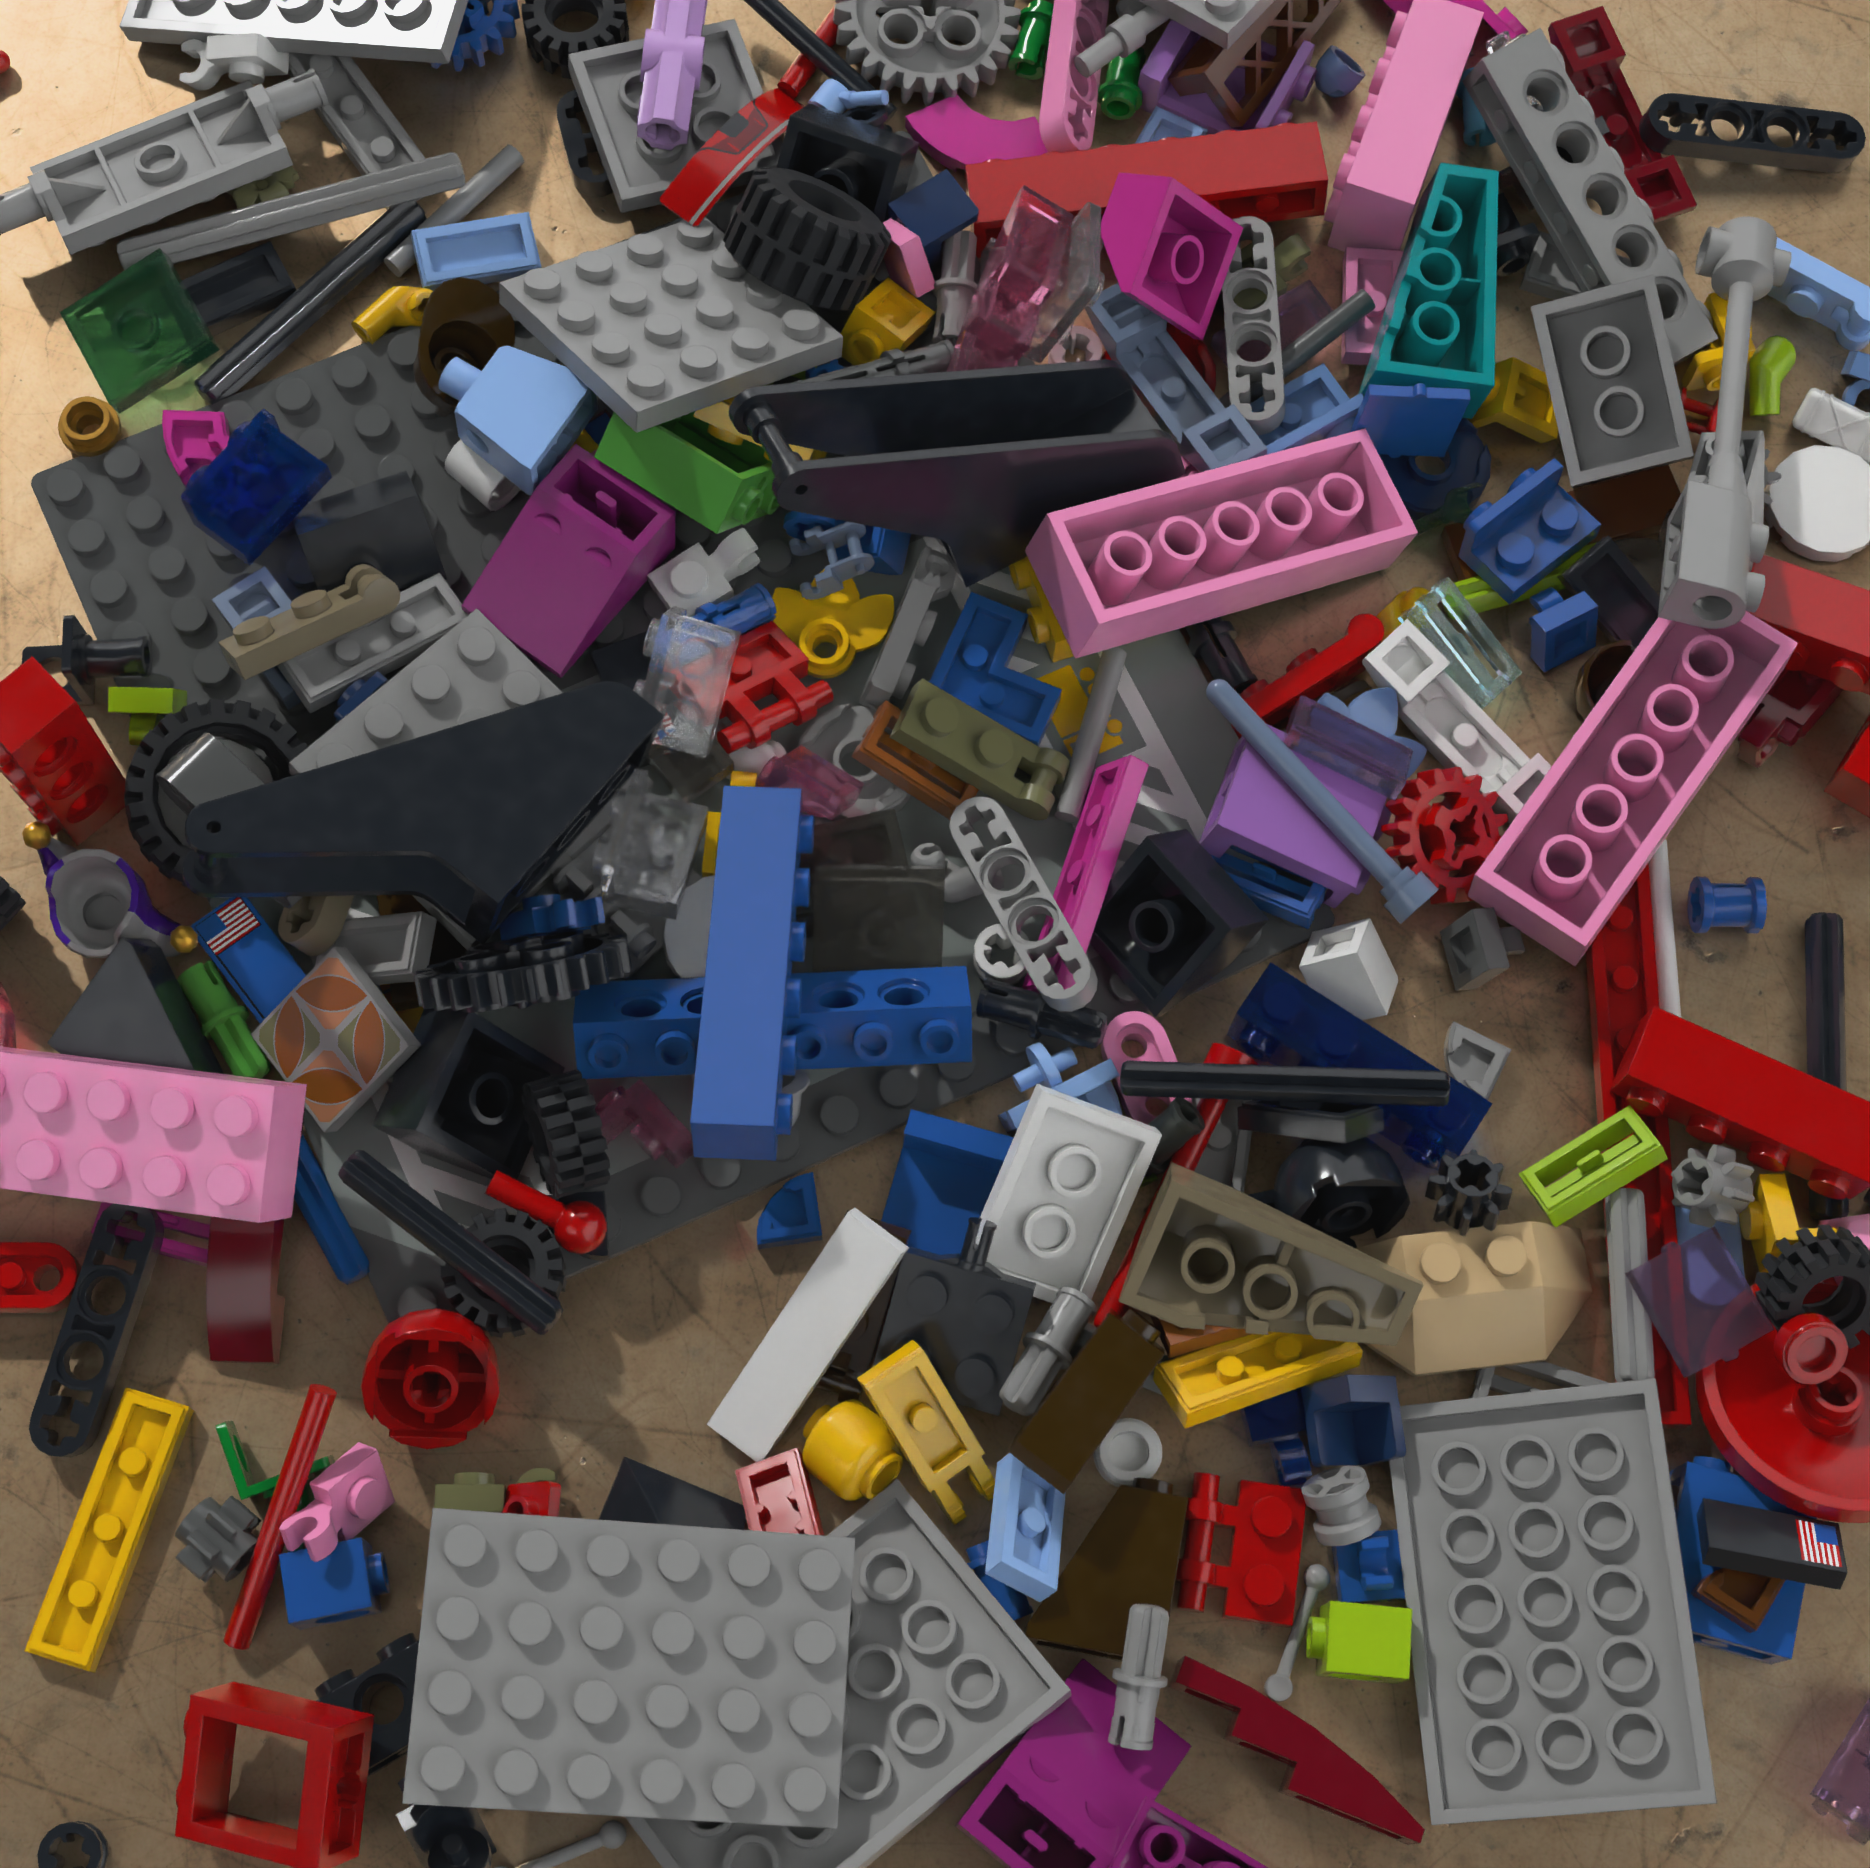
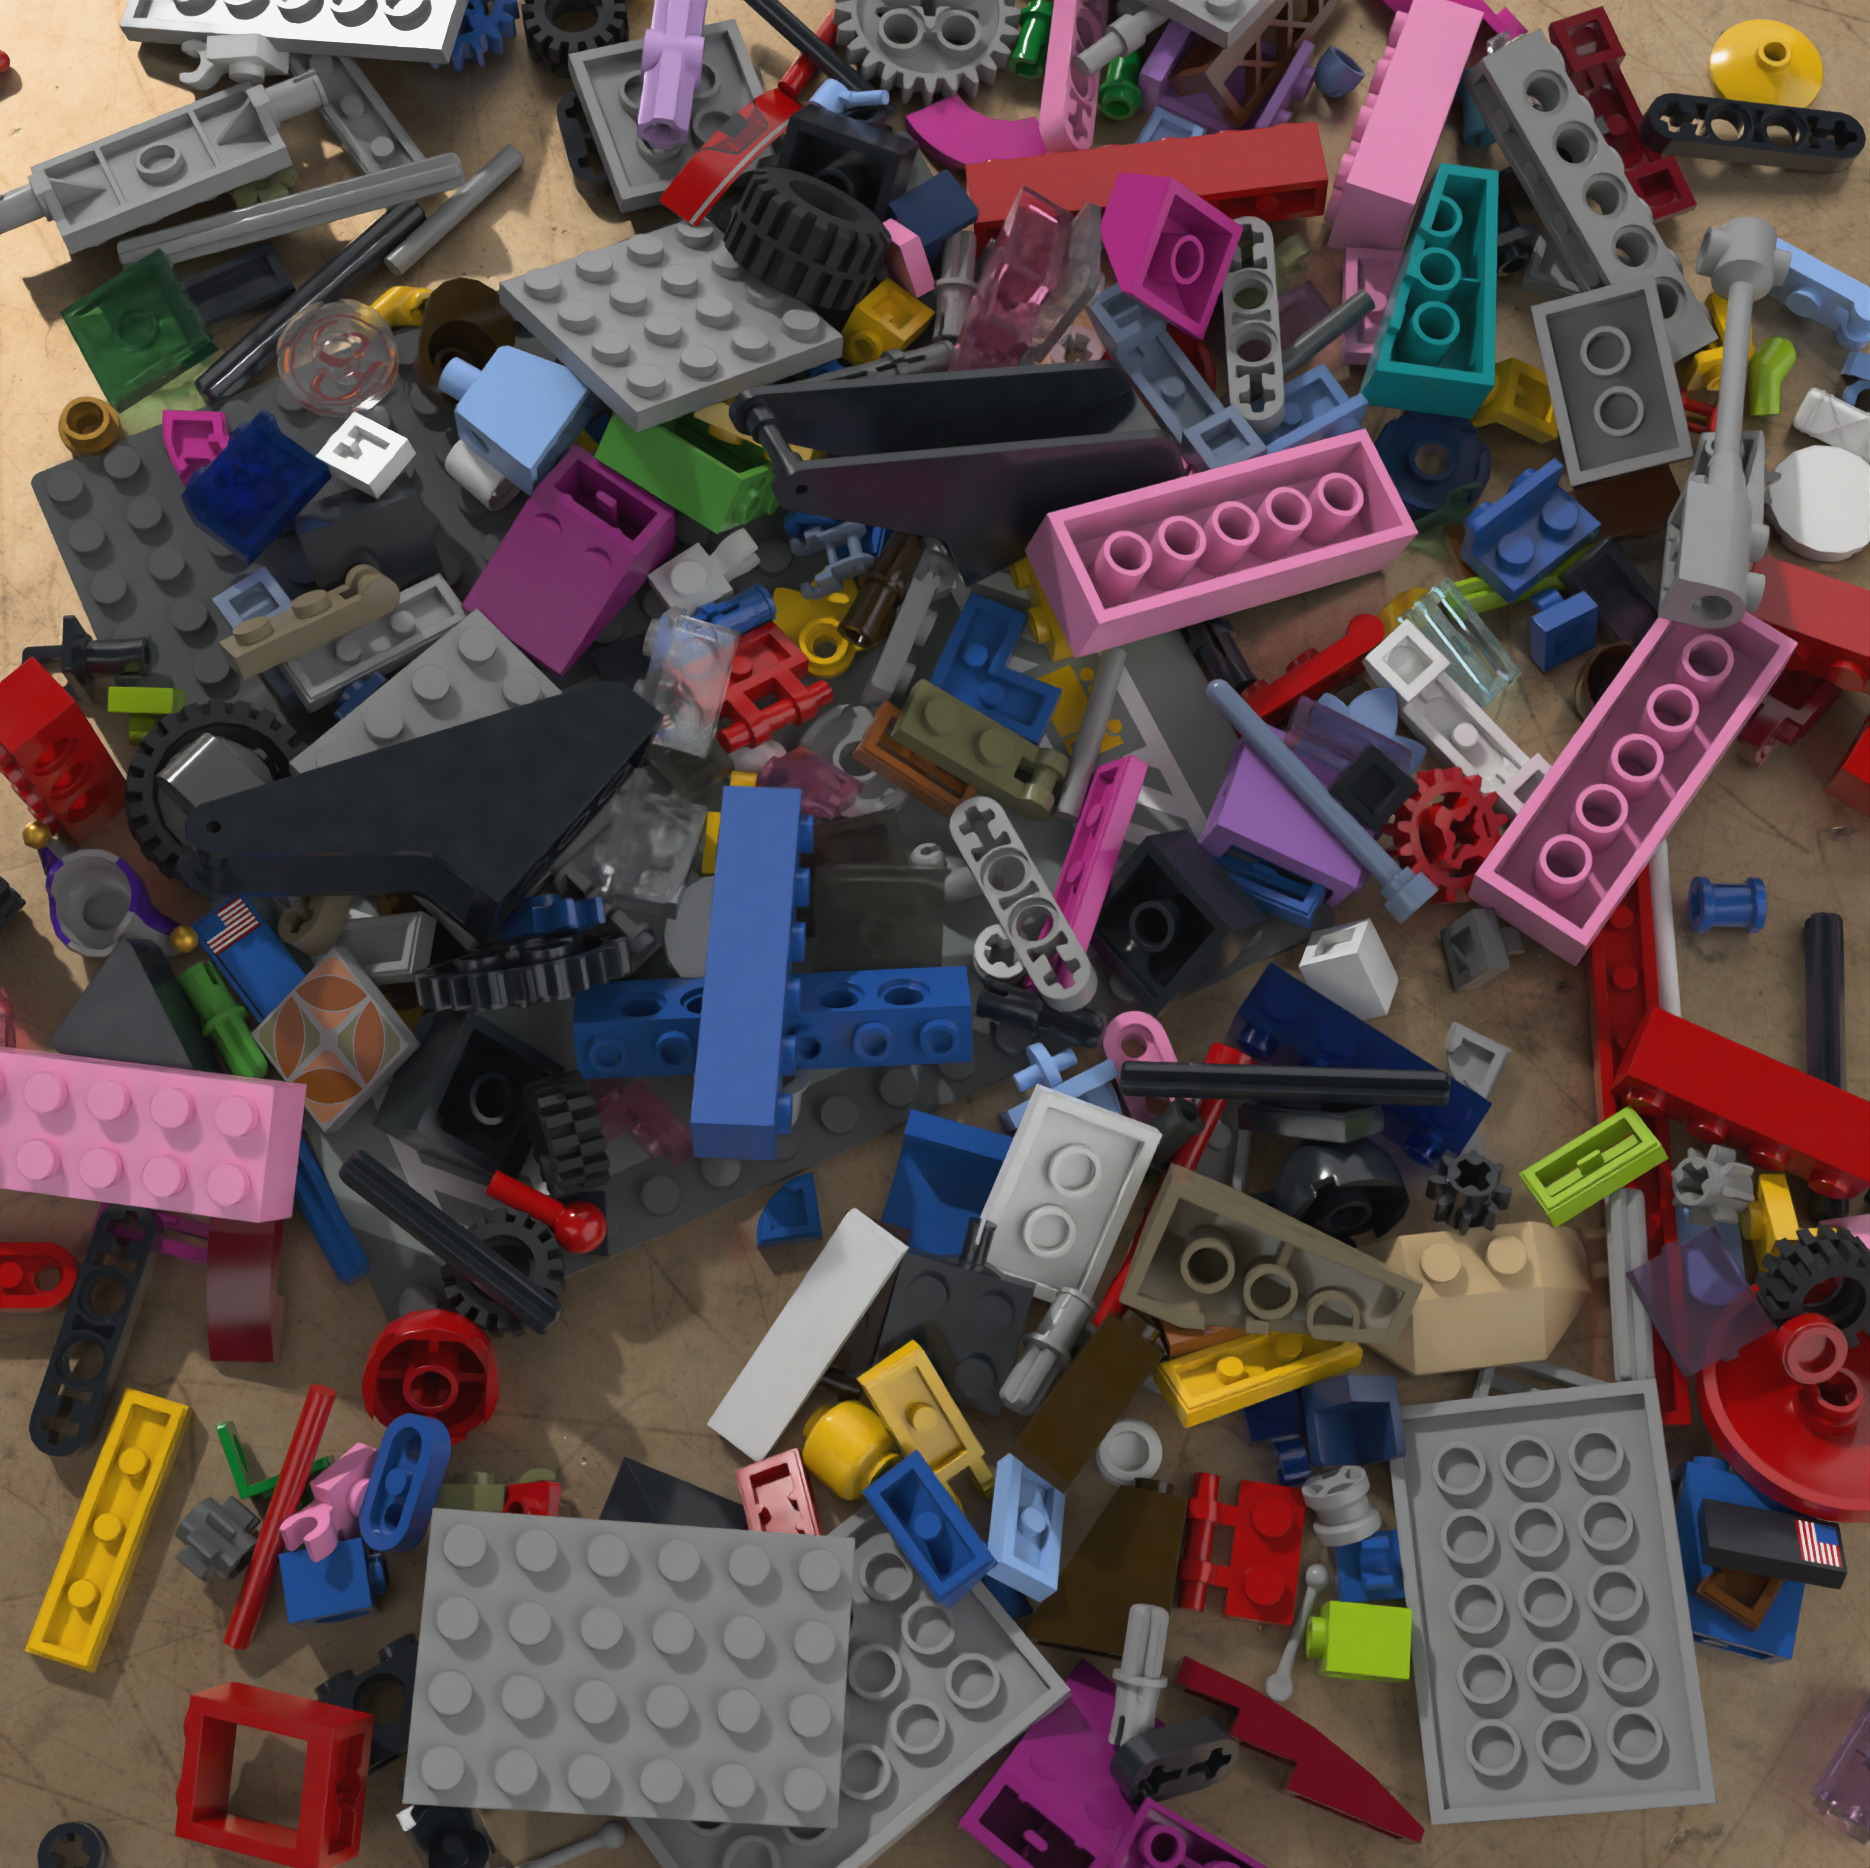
light blue tile [411,212,542,291] -> none
blue piece [1349,383,1471,458] -> none
none -> clear tile [276,299,400,418]
none -> white bracket [315,412,416,499]
none -> blue plate [359,1413,451,1554]
none -> dark brown axle [837,531,924,649]
none -> blue slope [862,1449,997,1609]
none -> black beam [1110,1716,1240,1806]
none -> black tile [1327,740,1420,833]
none -> yellow dish [1709,19,1824,108]

